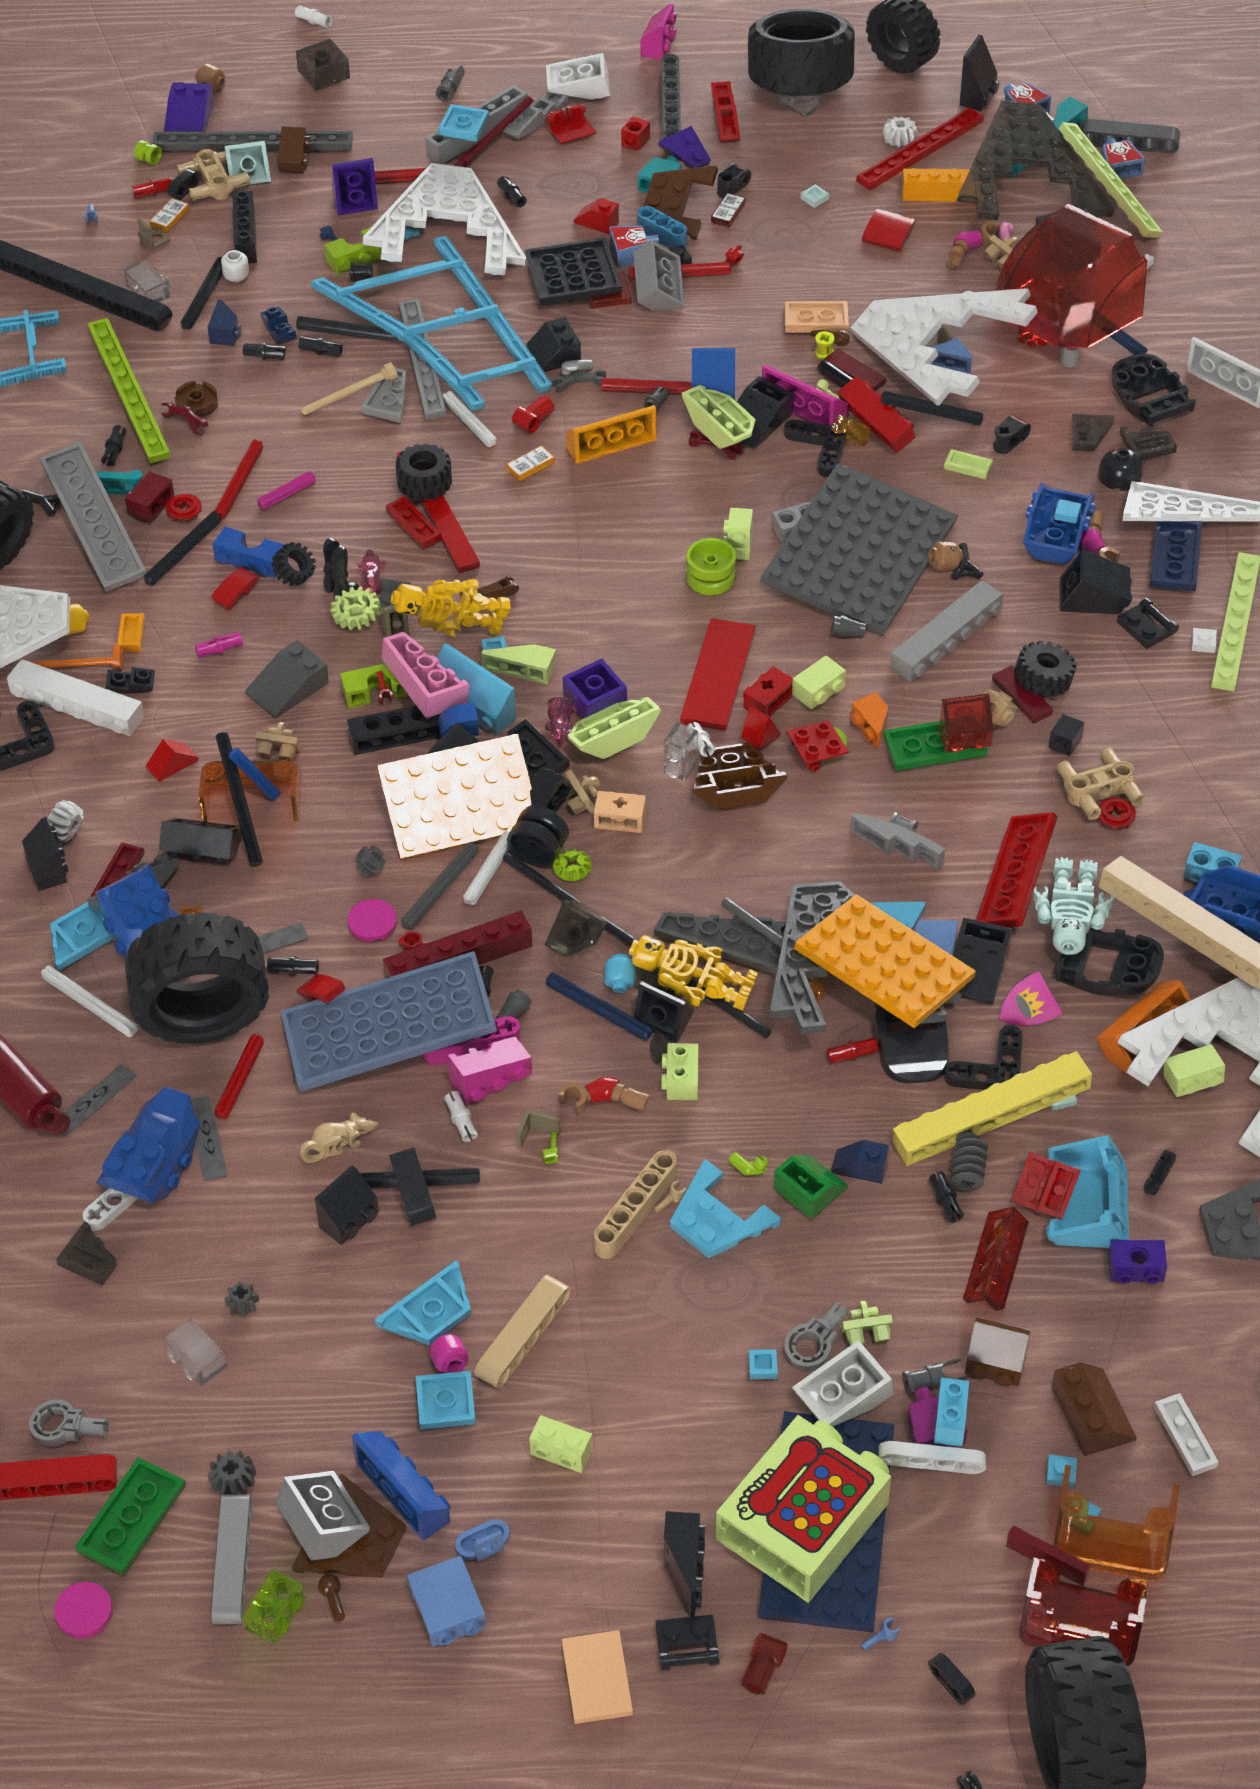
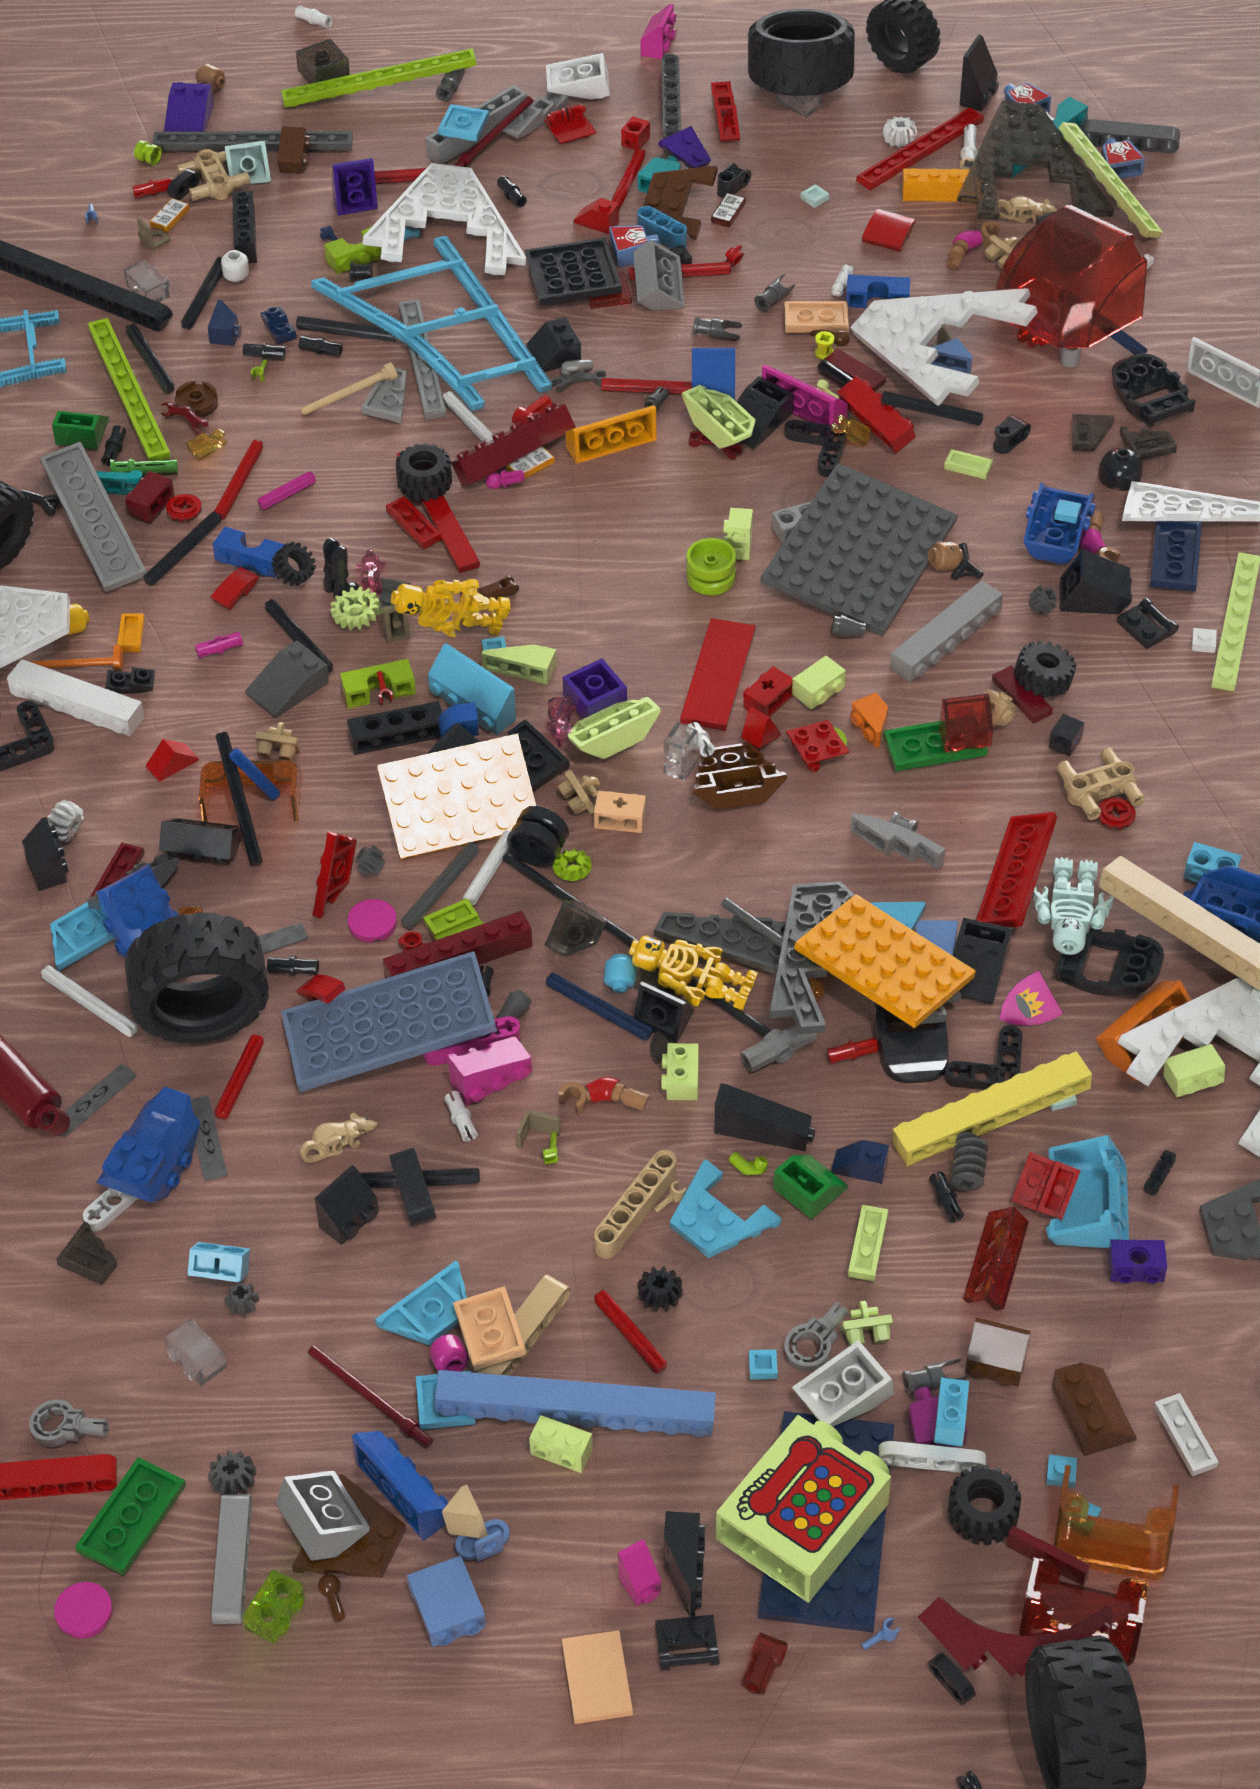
bright pink wedge [382,632,470,718] -> none
black slope [530,766,572,813] -> none
bright pink arm [999,222,1014,241] -> none
none -> green slope [52,411,109,449]
none -> bright green pin [110,459,178,475]
none -> black axle [126,323,175,393]
none -> clear yellow plate [186,429,227,460]
none -> medium azure brick [188,1242,250,1282]
none -> lime hand [251,359,268,382]
none -> black axle [265,599,333,673]
none -> lime plate [281,48,477,107]
none -> dark red bar [308,1345,434,1448]
none -> red wing [312,831,357,919]
none -> lime plate [423,898,484,940]
none -> medium blue brick [435,1370,716,1437]
none -> tan slope [442,1484,488,1539]
none -> dark red brick [451,403,576,486]
none -> light nougat tile [453,1286,527,1371]
none -> dark pink axle [486,470,525,489]
none -> red axle [594,1290,667,1373]
none -> red axle [611,148,645,210]
none -> dark pink slope [618,1539,661,1606]
none -> black gear [637,1266,683,1312]
none -> dark grey piece [693,316,742,340]
none -> black slope [714,1083,816,1152]
none -> light grey piece [740,1025,817,1072]
none -> dark grey piece [754,274,795,312]
none -> white axle [831,264,853,297]
none -> blue arch [846,274,911,308]
none -> yellowish green plate [848,1205,888,1281]
none -> dark red arch [918,1596,1115,1677]
none -> black tyre [948,1465,1021,1545]
none -> white pin [960,124,978,169]
none -> tan animal [994,196,1058,224]
none -> dark grey gear [1029,585,1057,616]

